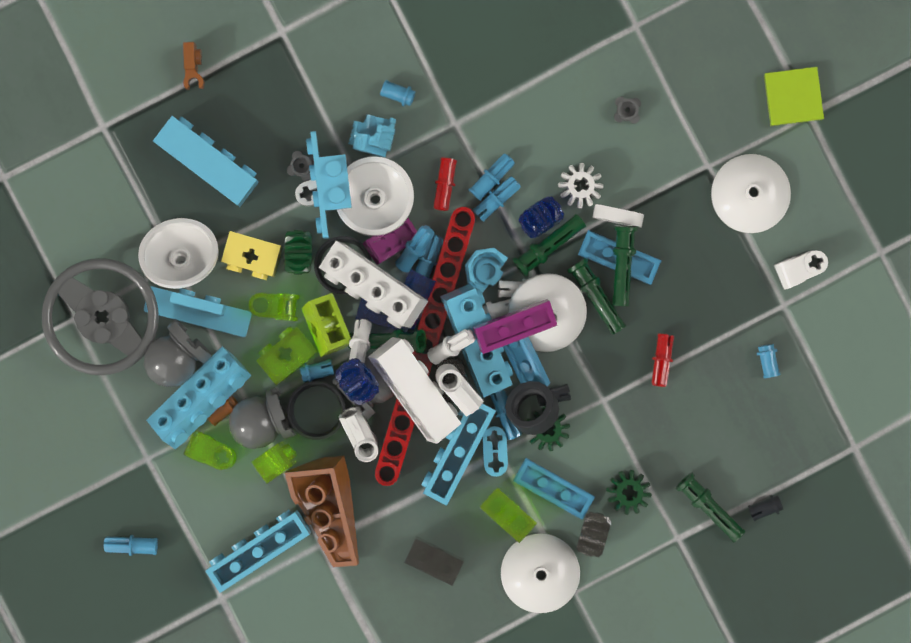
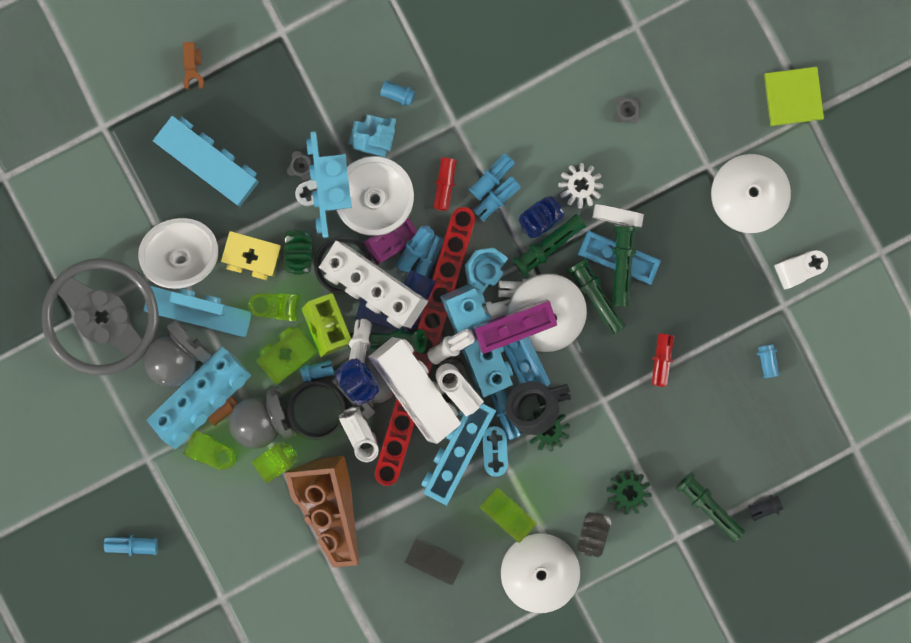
medium azure brick [205,510,311,593] -> none
dark azure tile [513,458,595,520] -> none

